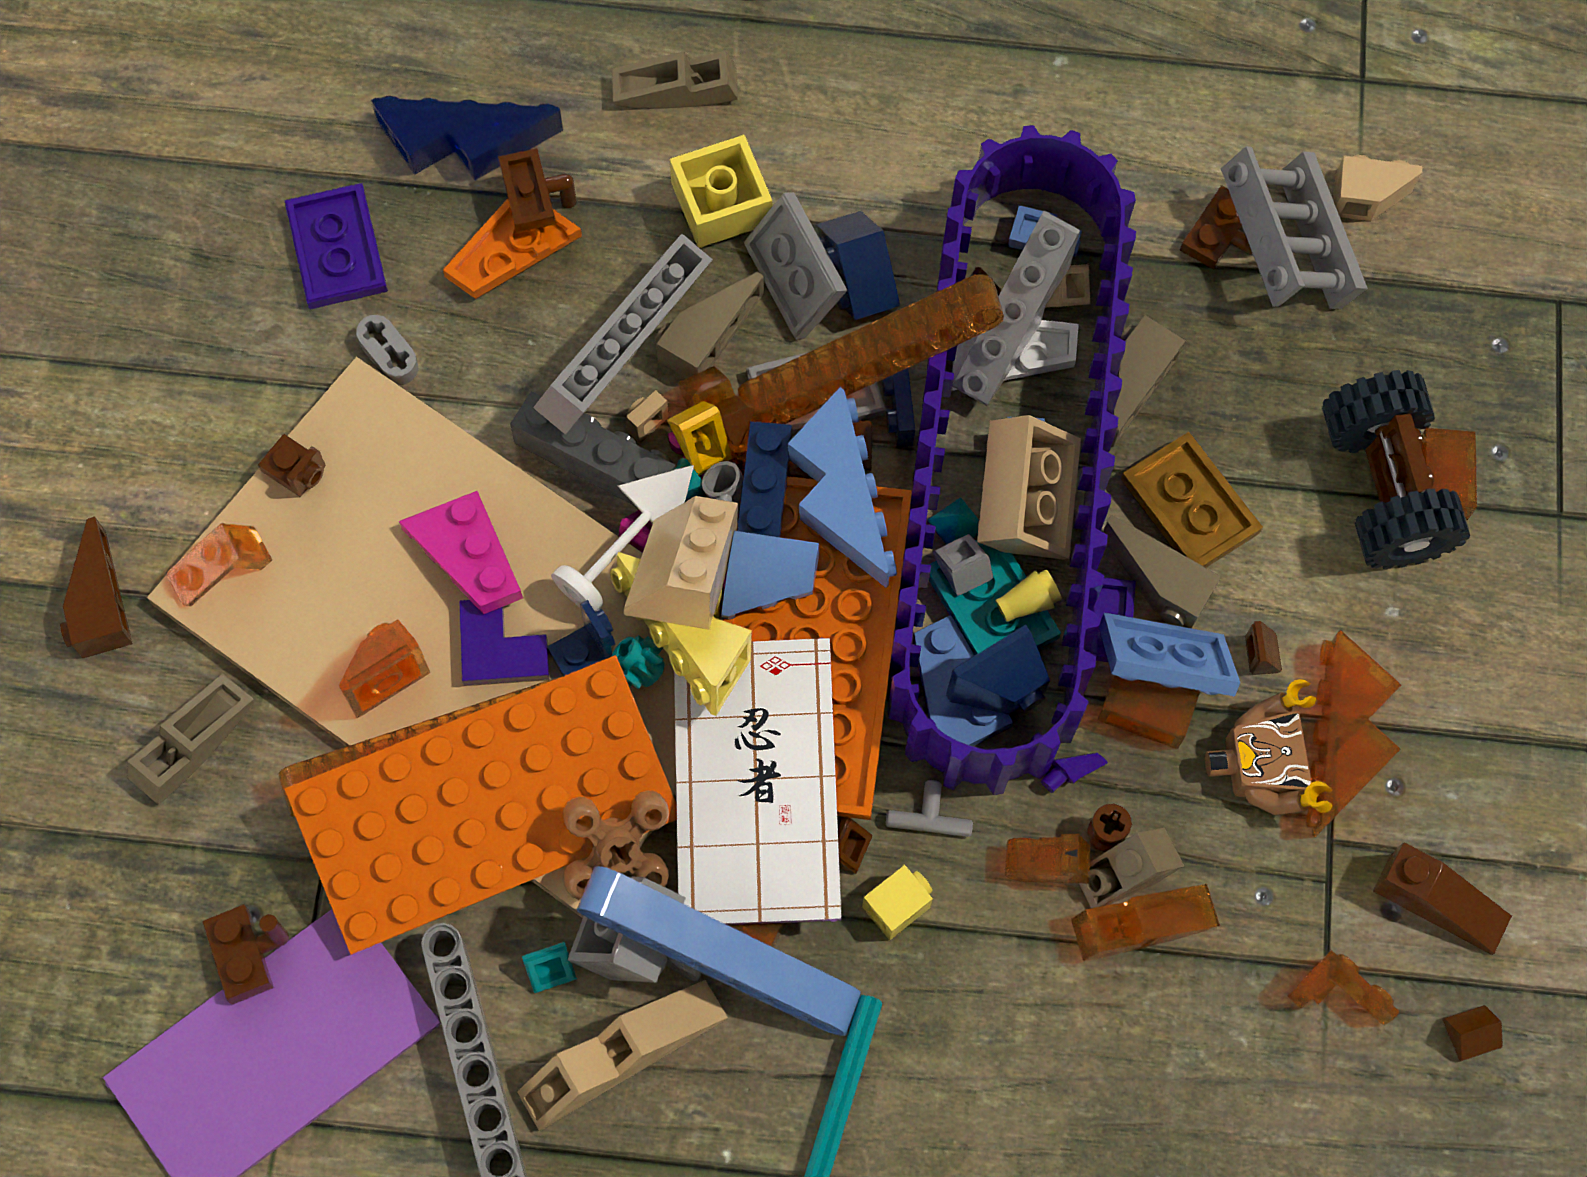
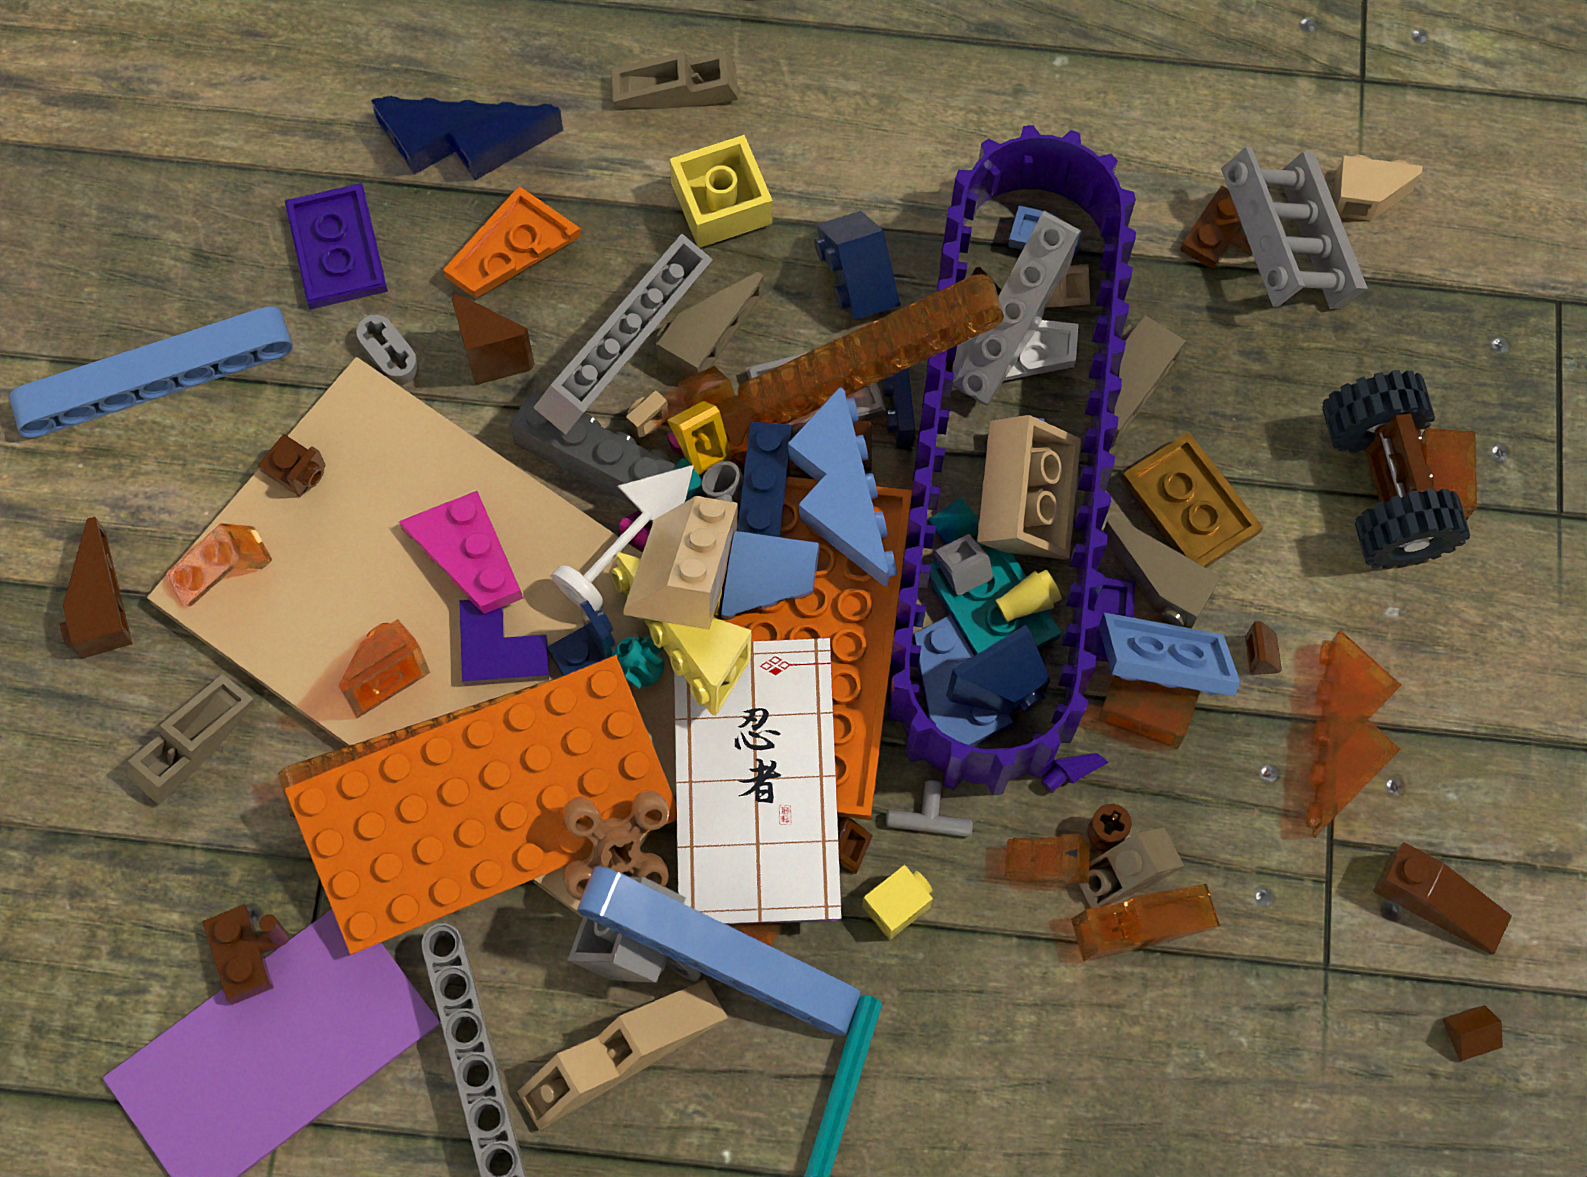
reddish brown plate [498,148,577,233] -> none
teal slope [522,942,577,993] -> none
light grey tile [743,192,847,339] -> none
medium nougat torso [1205,679,1333,815] -> none
clear orange bracket [1288,950,1400,1026] -> none
none -> medium blue beam [8,307,293,438]
none -> reddish brown slope [452,293,535,385]

